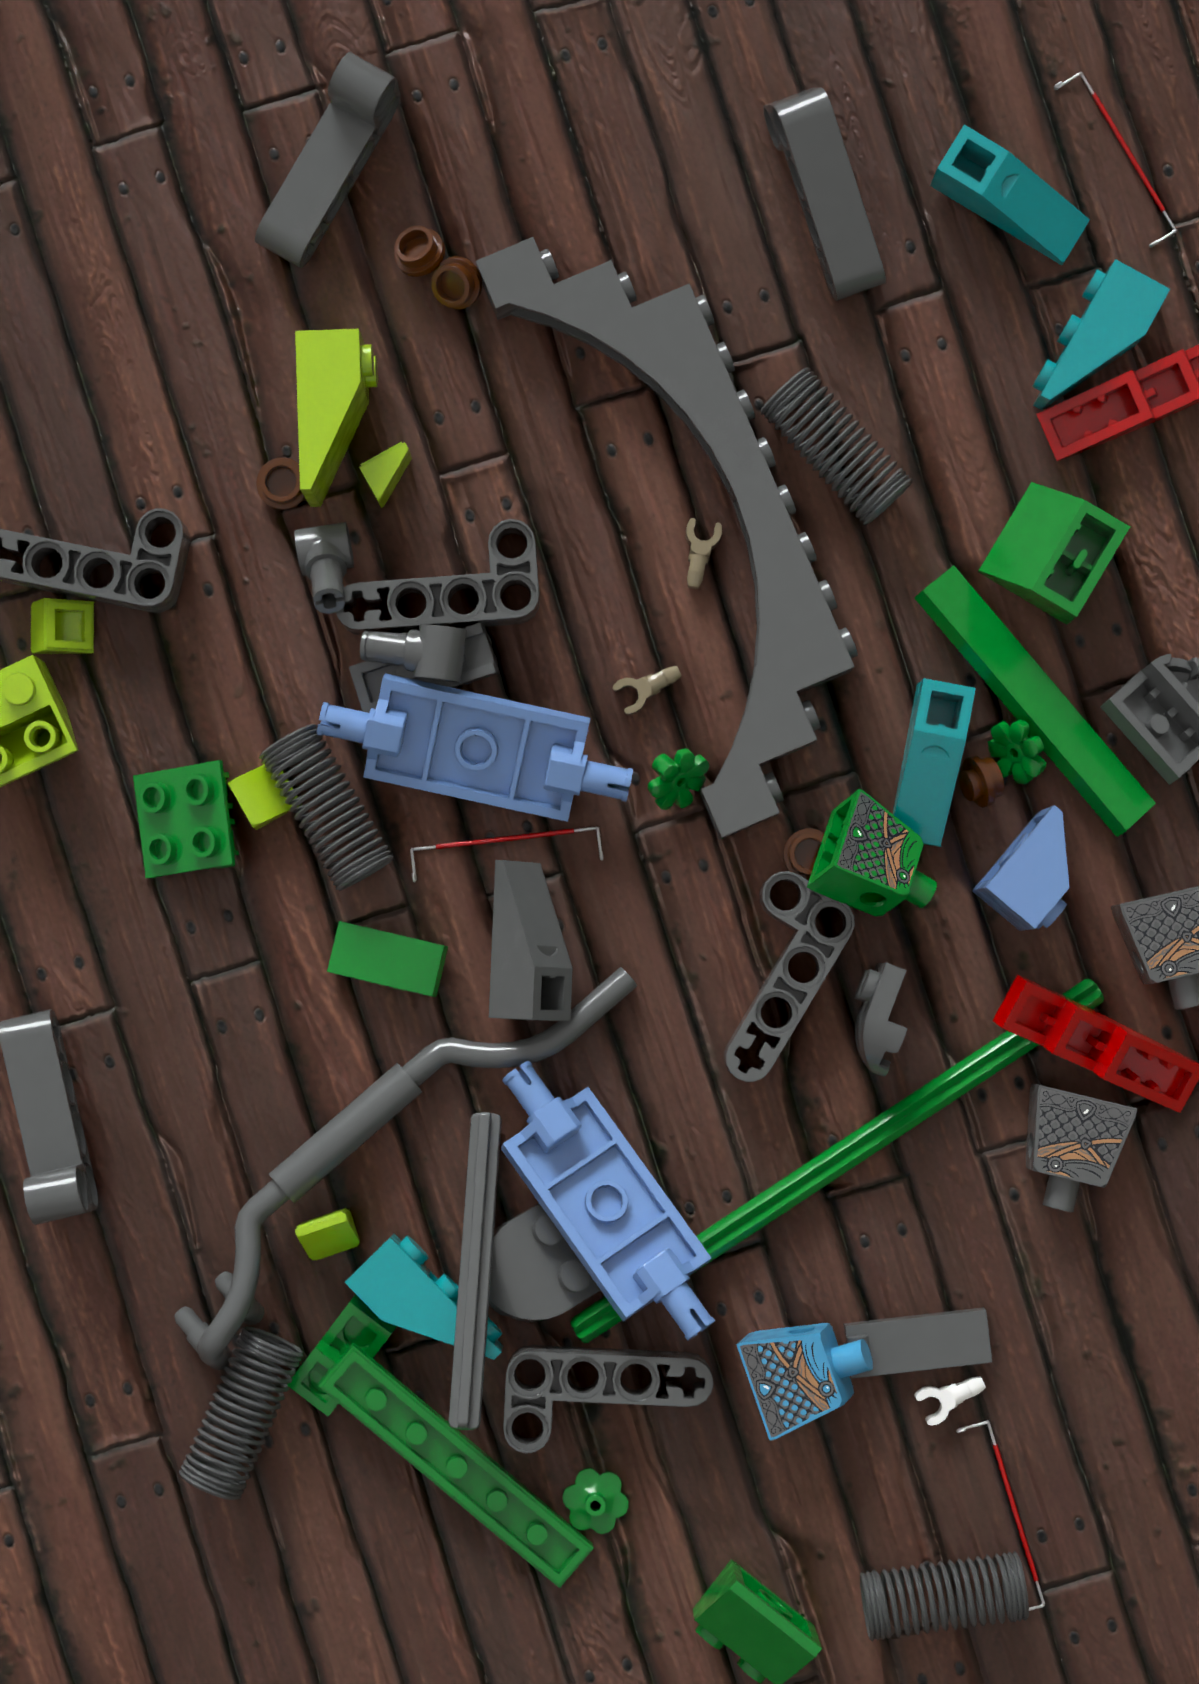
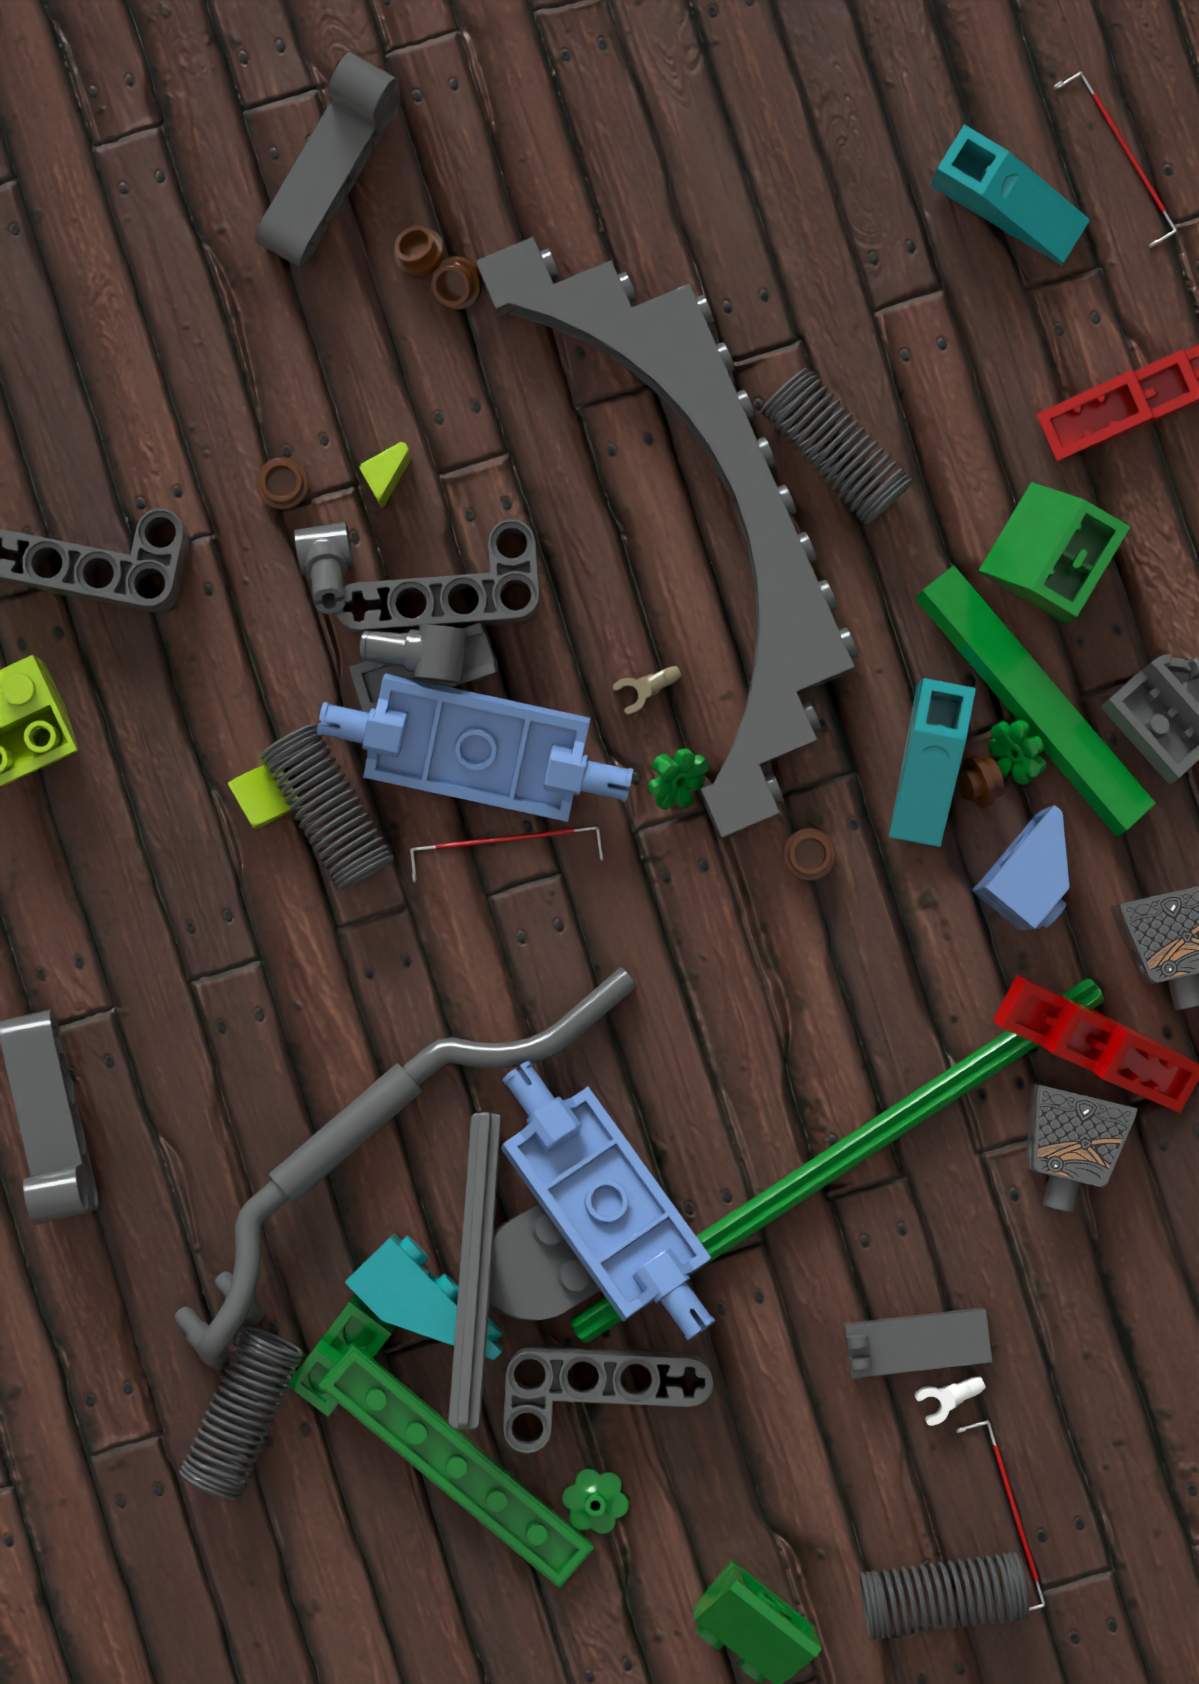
lime slope [31,598,94,654] -> none
green hinge [133,760,239,878] -> none
lime slope [295,329,378,507] -> none
lime slope [295,1208,360,1260] -> none
green slope [327,921,449,997] -> none
dark grey slope [489,860,573,1021] -> none
dark tan piece [686,518,722,589] -> none
dark grey beam [724,871,855,1082] -> none
torso [736,1323,873,1441] -> none
dark grey beam [763,87,886,301] -> none
green torso [807,789,937,916] -> none
dark grey slope [854,962,908,1077] -> none
teal slope [1032,259,1170,410] -> none

